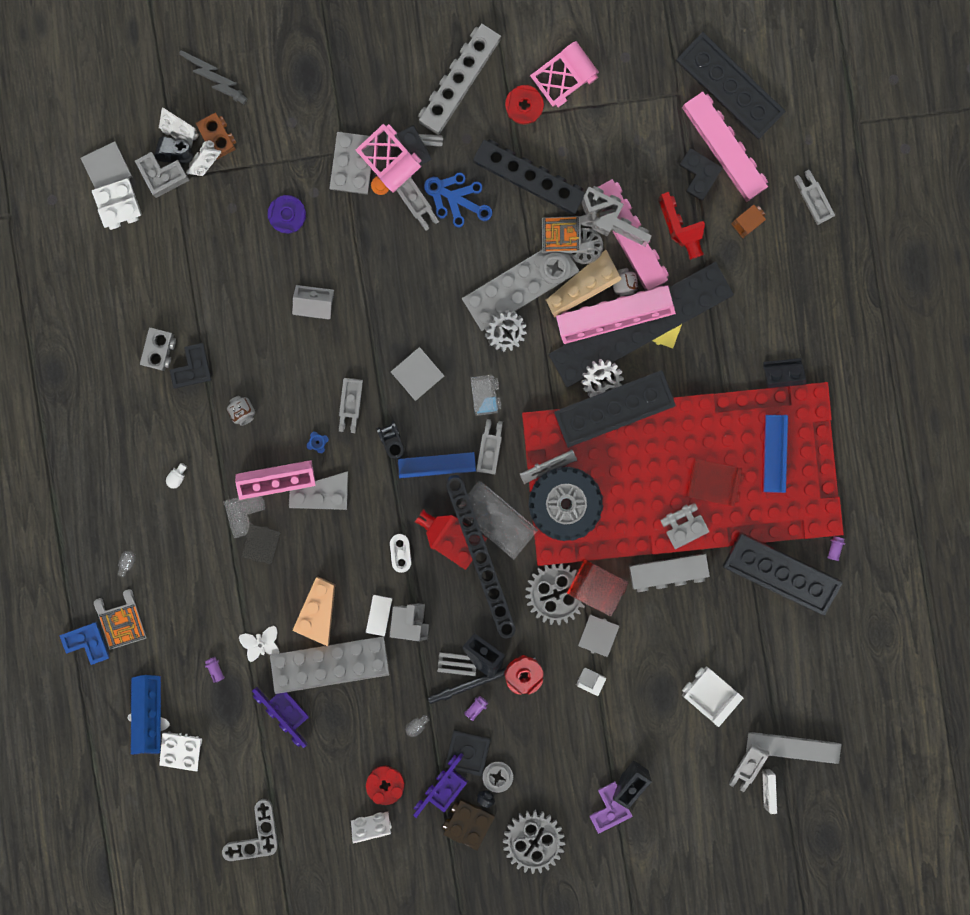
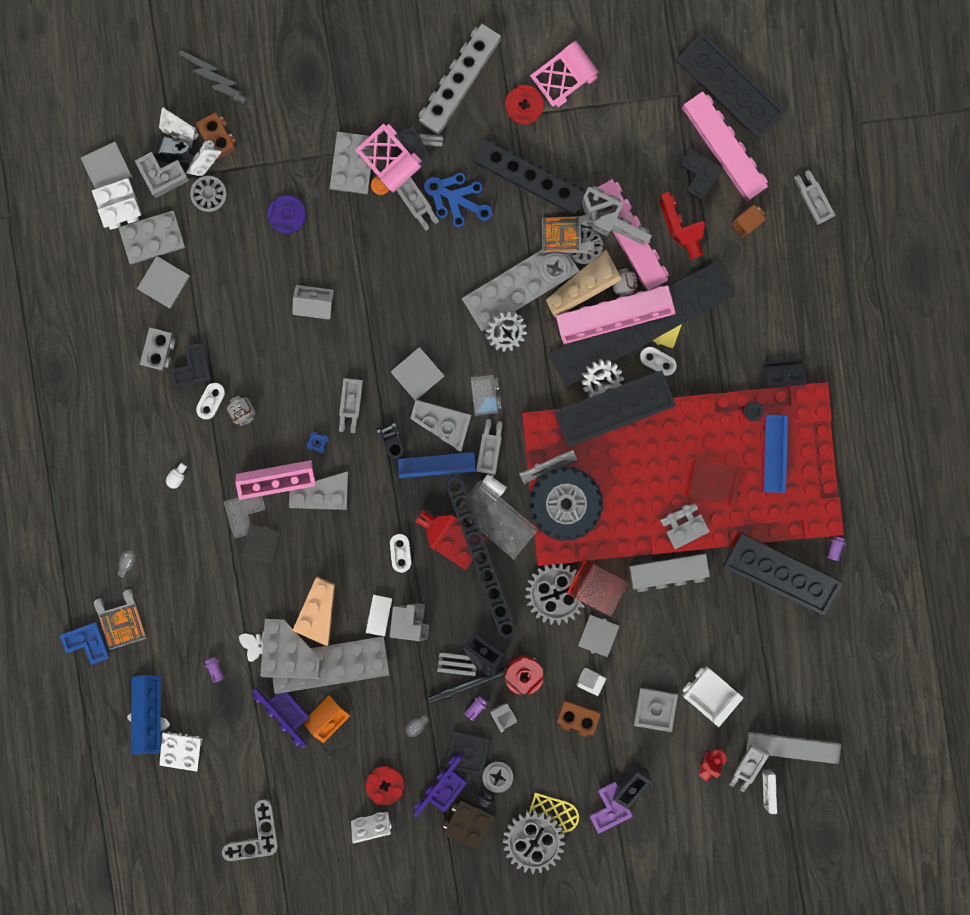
none -> light grey plate [118,211,186,265]
none -> light grey tile [137,256,190,309]
none -> light grey wheel [190,176,227,212]
none -> white plate [196,383,225,419]
none -> light grey plate [260,619,320,679]
none -> orange panel [303,696,350,743]
none -> light grey wing [411,400,471,452]
none -> white pin [481,474,507,496]
none -> light grey panel [490,701,517,733]
none -> light yellow window [529,793,579,833]
none -> dark orange brick [556,699,601,737]
none -> light grey tile [634,687,678,732]
none -> white plate [640,347,677,376]
none -> red hips [698,749,727,781]
none -> black plate [744,402,763,421]

